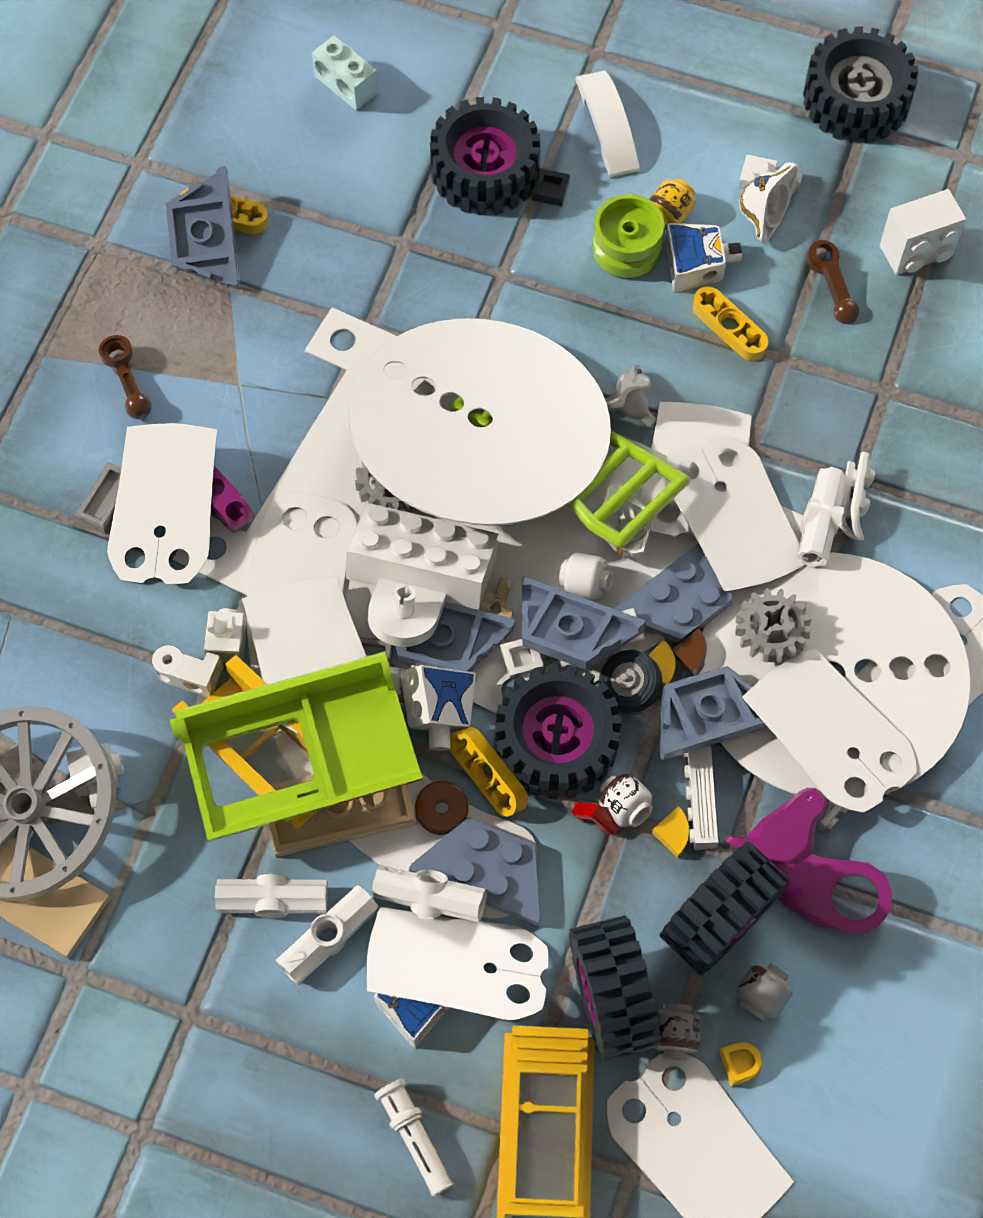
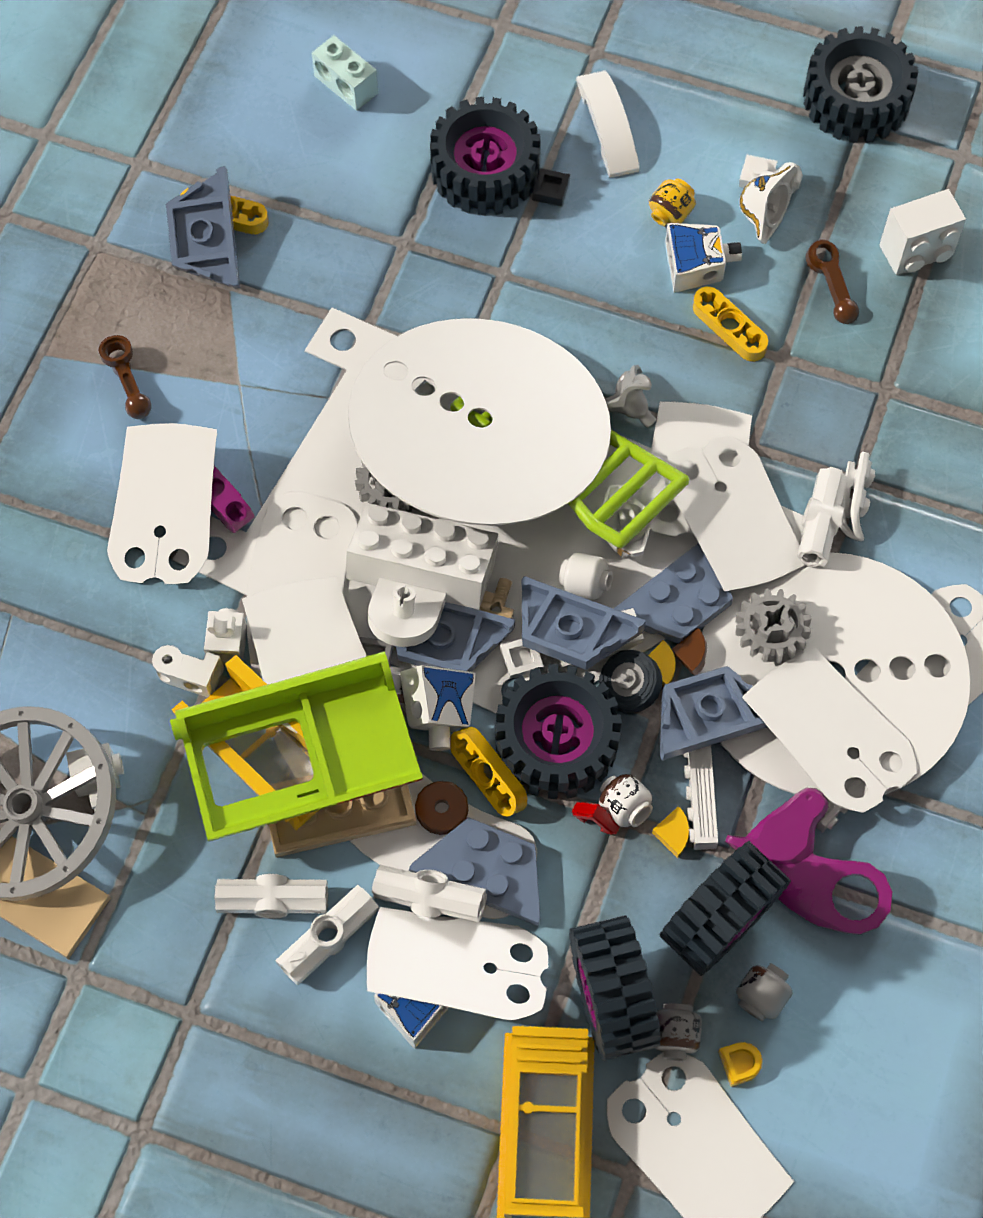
light grey tile [74,462,121,534] -> none
white pin [374,1078,454,1197] -> none
lime wheel [592,194,665,278] -> none

